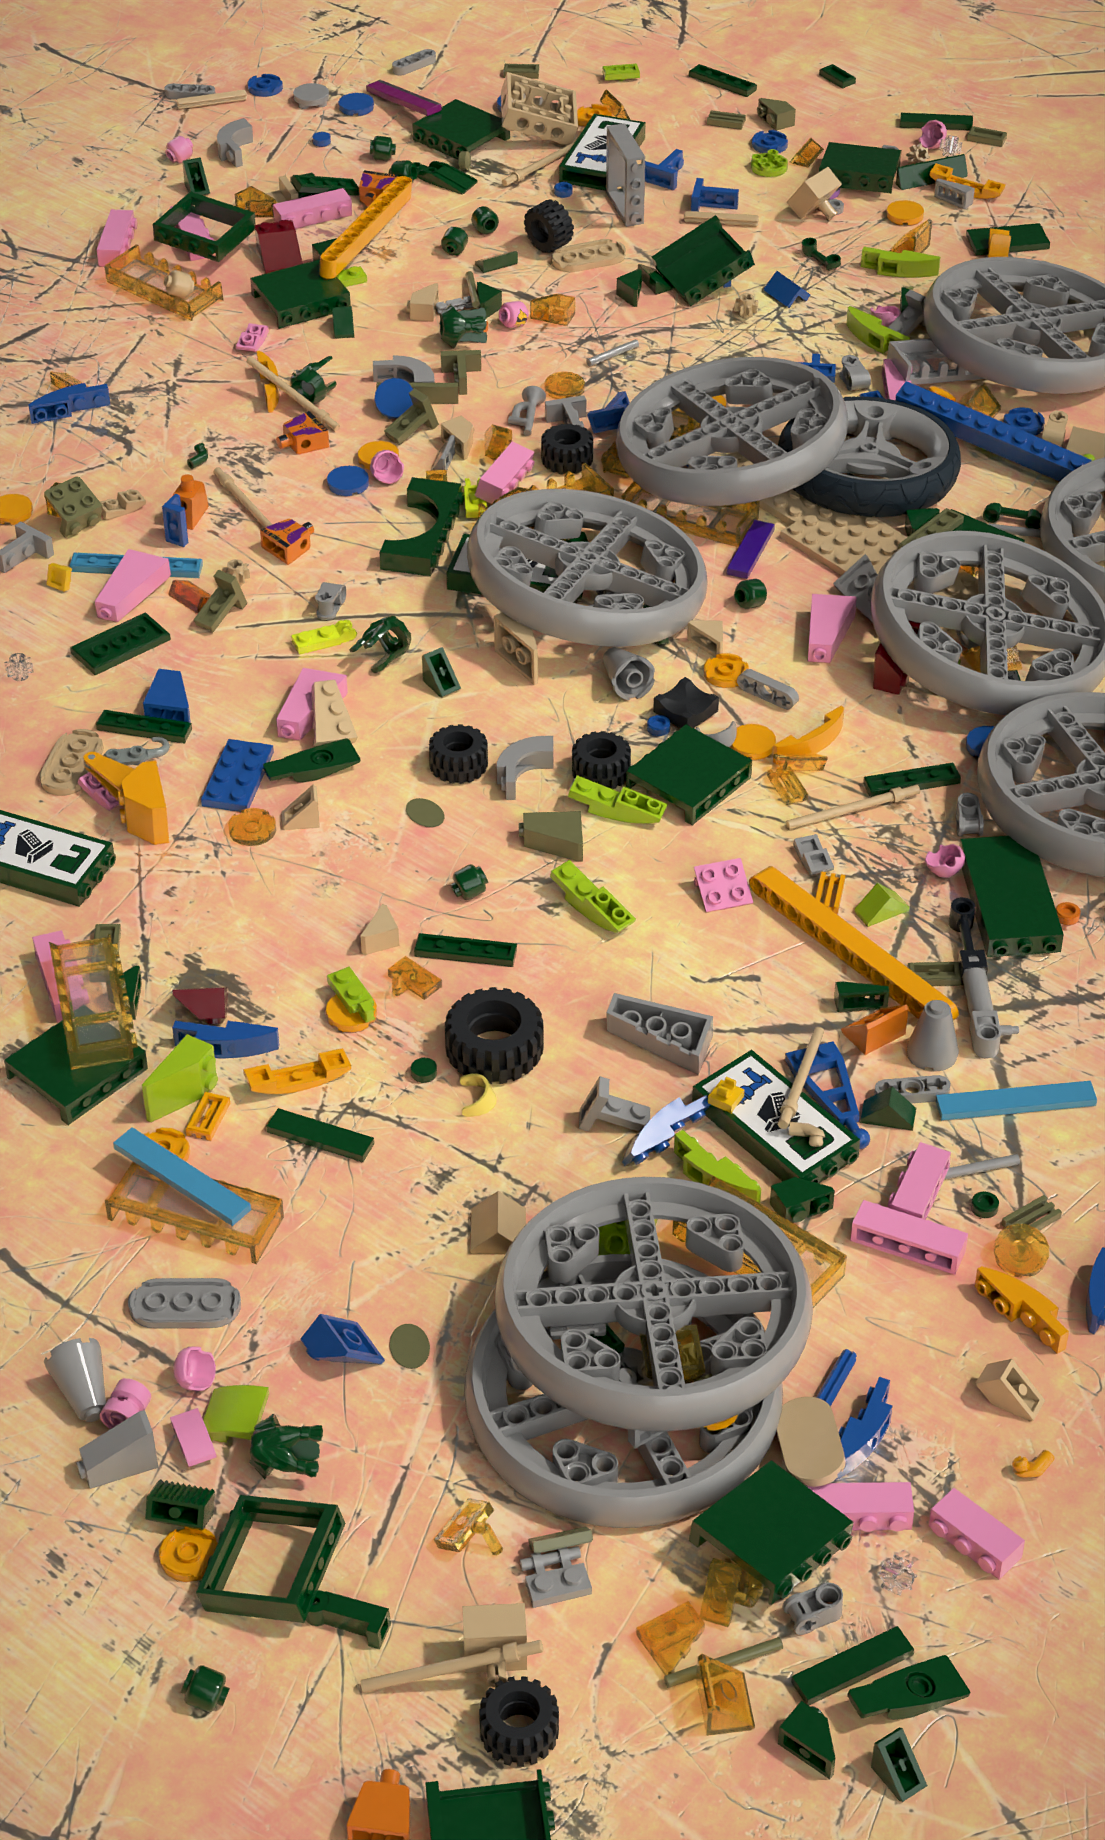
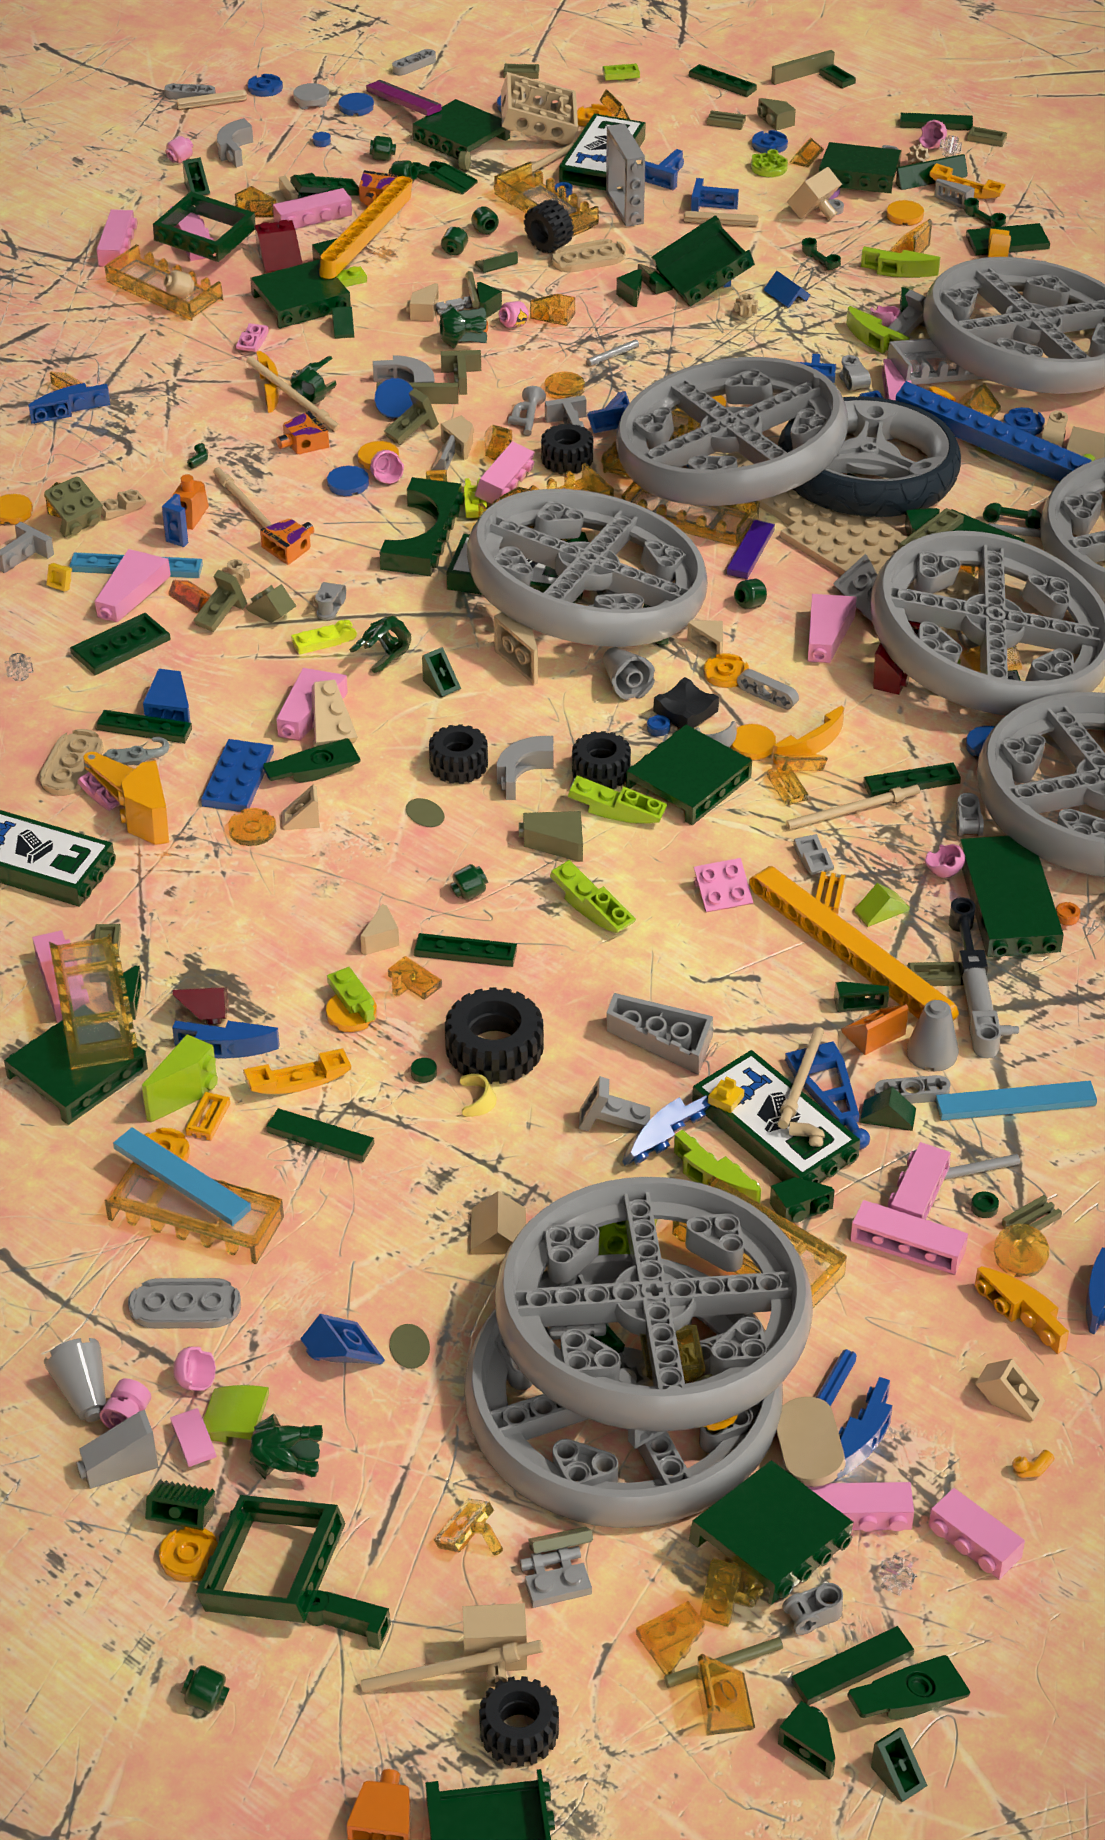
none -> olive slope [246,584,296,623]
none -> clear yellow window [494,162,599,237]
none -> olive tile [771,50,835,85]
none -> dark green bar [964,198,1006,227]

